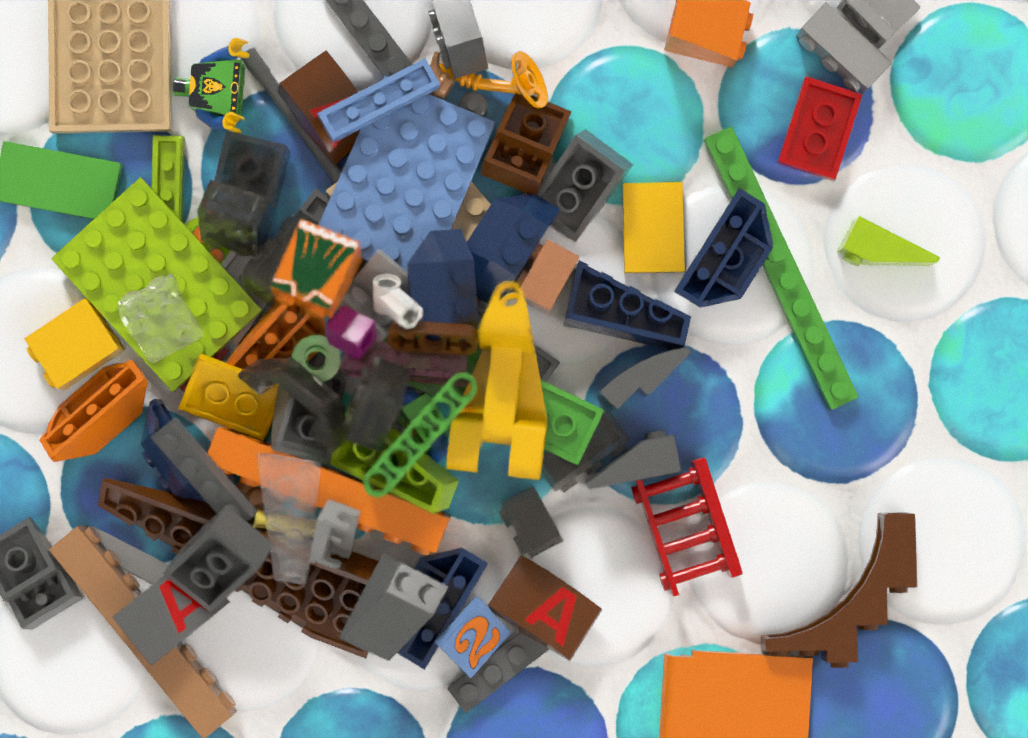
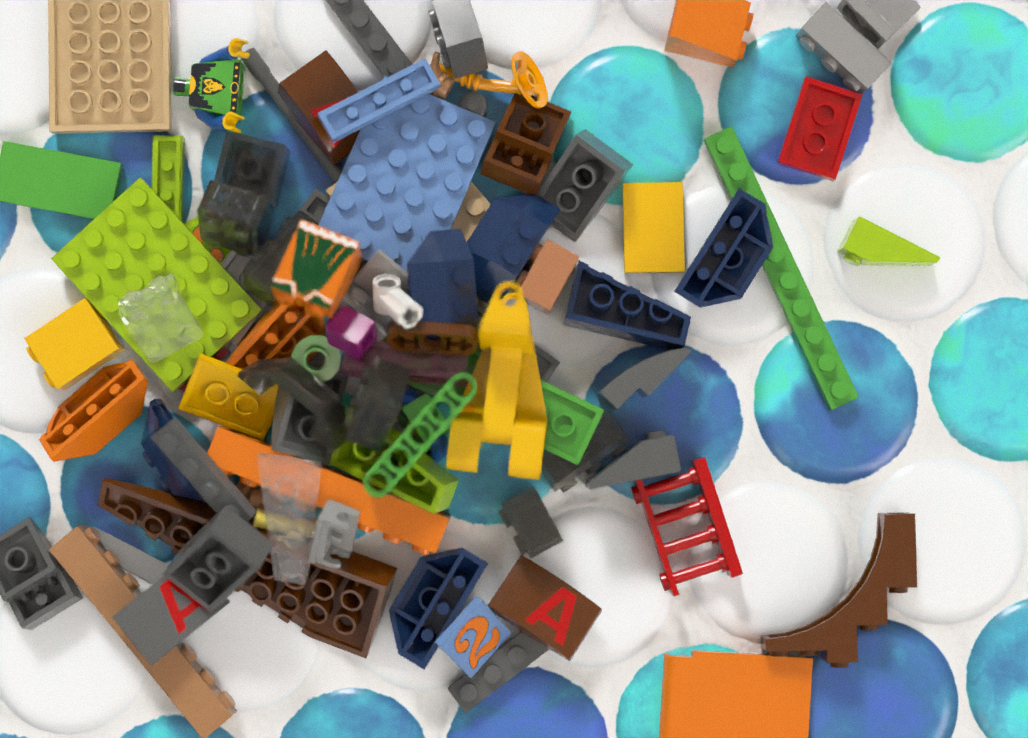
dark grey slope [339,553,448,661] -> none

